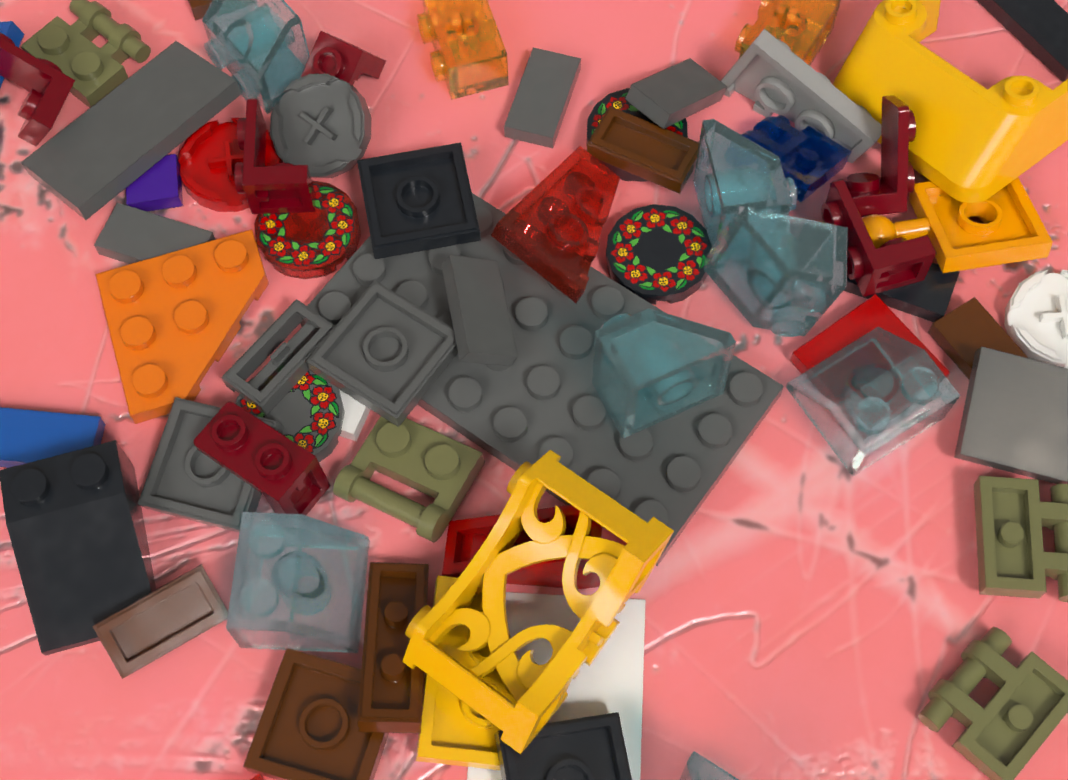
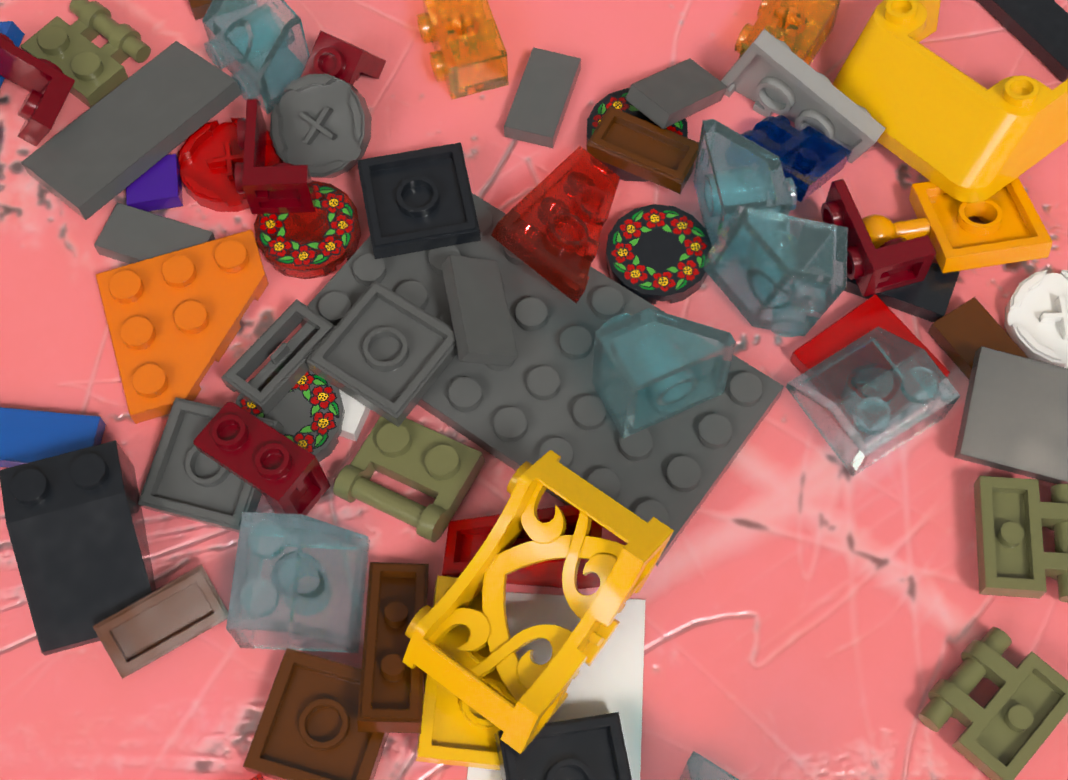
dark red bracket [830,95,916,217] -> none

